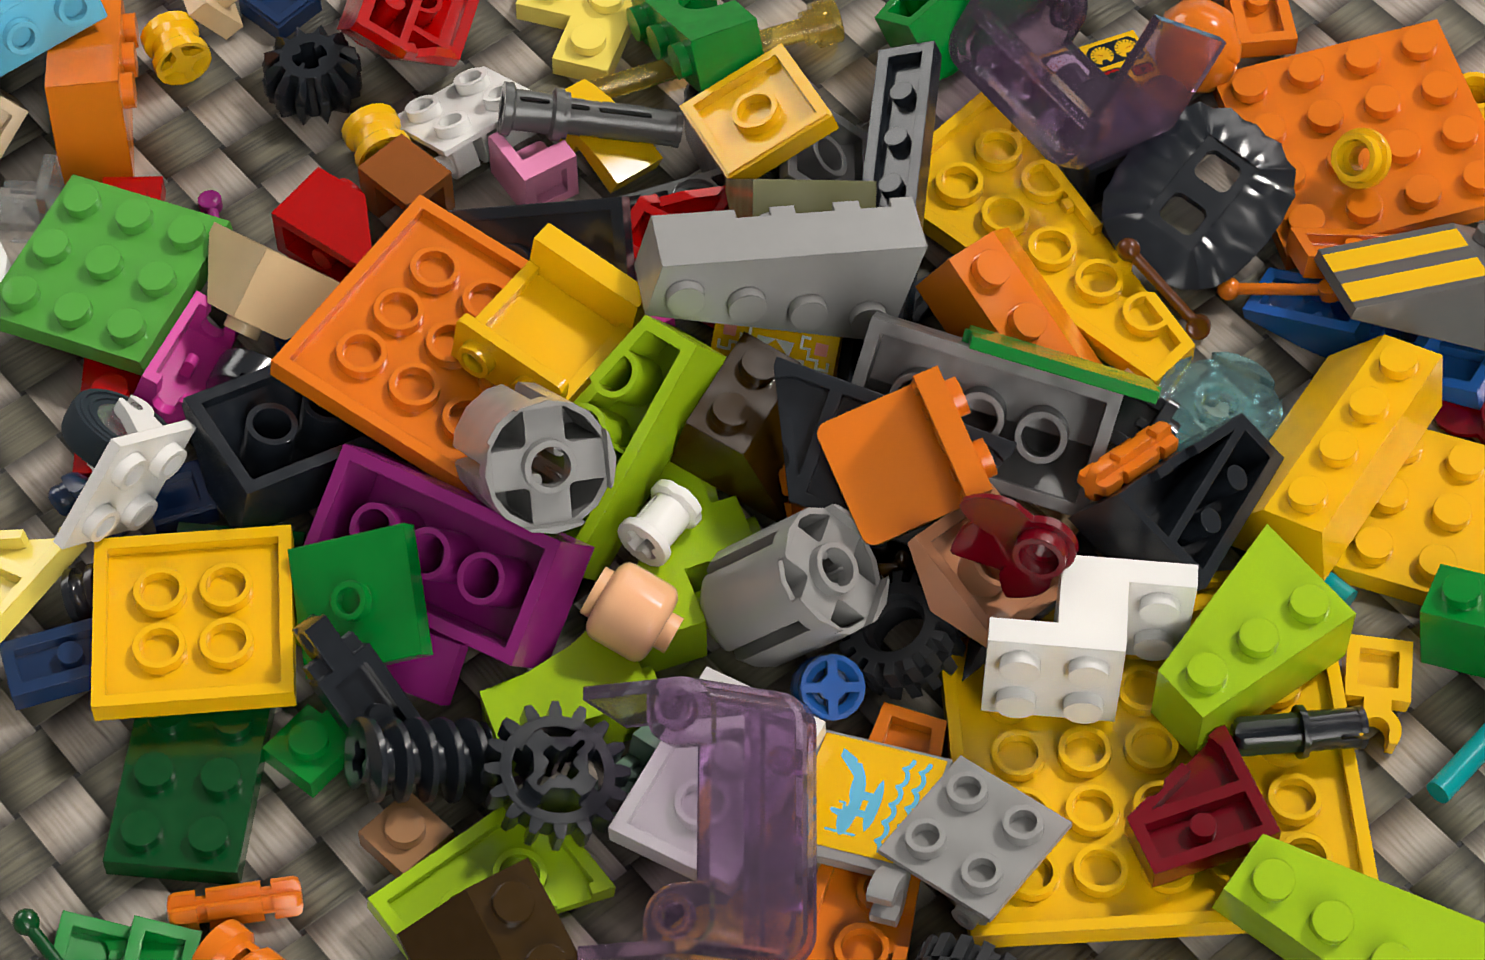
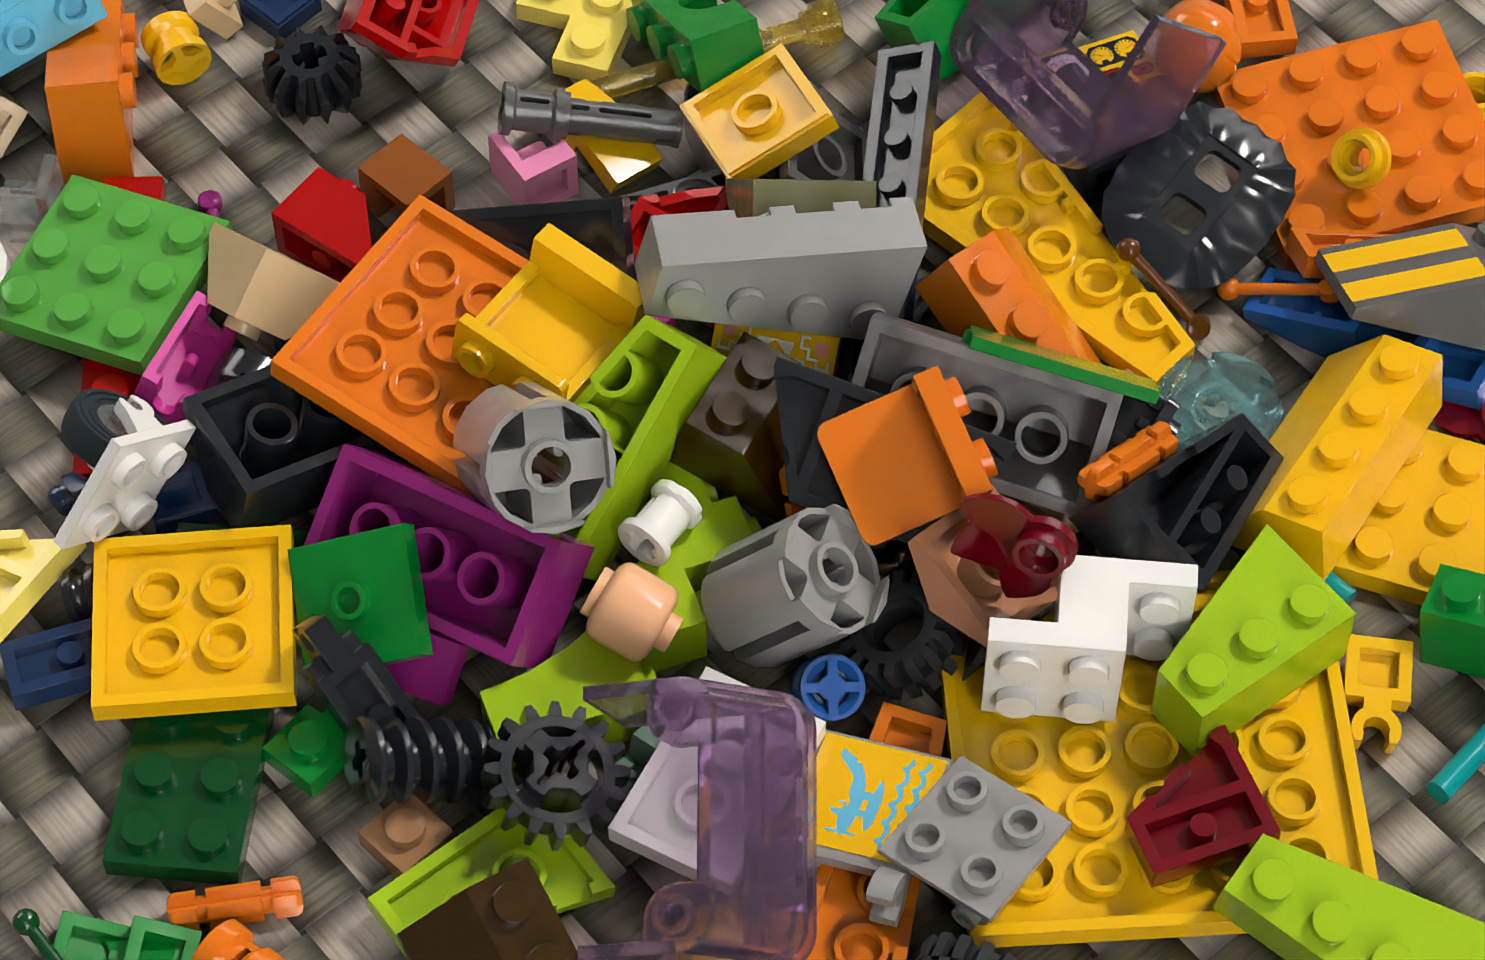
yellow wheel [341,103,411,167] -> none
white hinge [397,66,536,180] -> none
black axle [1230,705,1369,759] -> none

